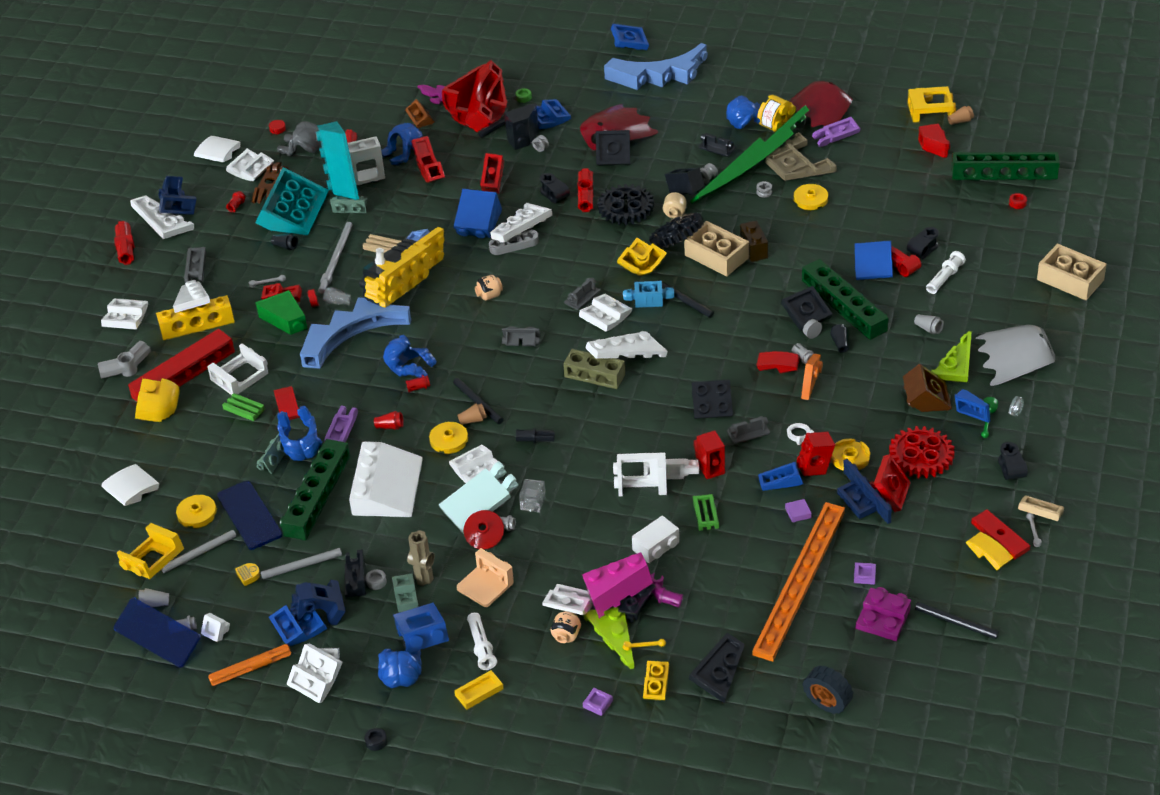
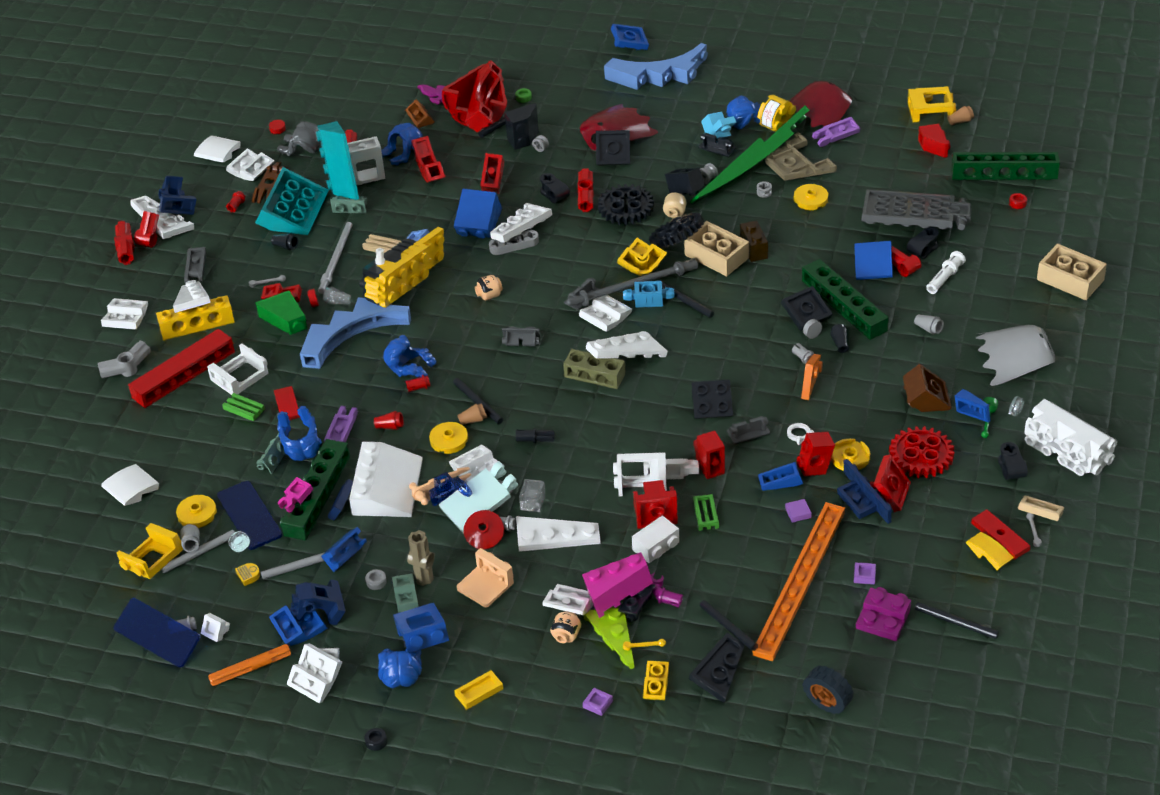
yellow brick [135,378,180,422] -> none
light grey cone [138,588,169,609] -> none
black hinge [345,549,366,597] -> none
white pin [467,613,497,670] -> none
blue slope [537,99,571,129] -> none
red slope [757,351,800,373] -> none
lime wing [931,331,972,382] -> none
none -> red piece [134,211,159,248]
none -> light grey piece [180,524,200,552]
none -> clear tile [228,531,250,552]
none -> dark pink plate [278,477,313,513]
none -> blue hinge [321,527,367,572]
none -> dark blue tile [328,479,353,521]
none -> light nougat piece [409,467,471,505]
none -> clear blue piece [429,472,473,507]
none -> white wing [516,516,600,552]
none -> dark grey bar [567,258,698,306]
none -> red panel [633,480,678,529]
none -> black bar [700,600,758,651]
none -> medium azure brick [701,112,736,139]
none -> dark grey plate [861,189,972,230]
none -> white brick [1024,399,1117,476]

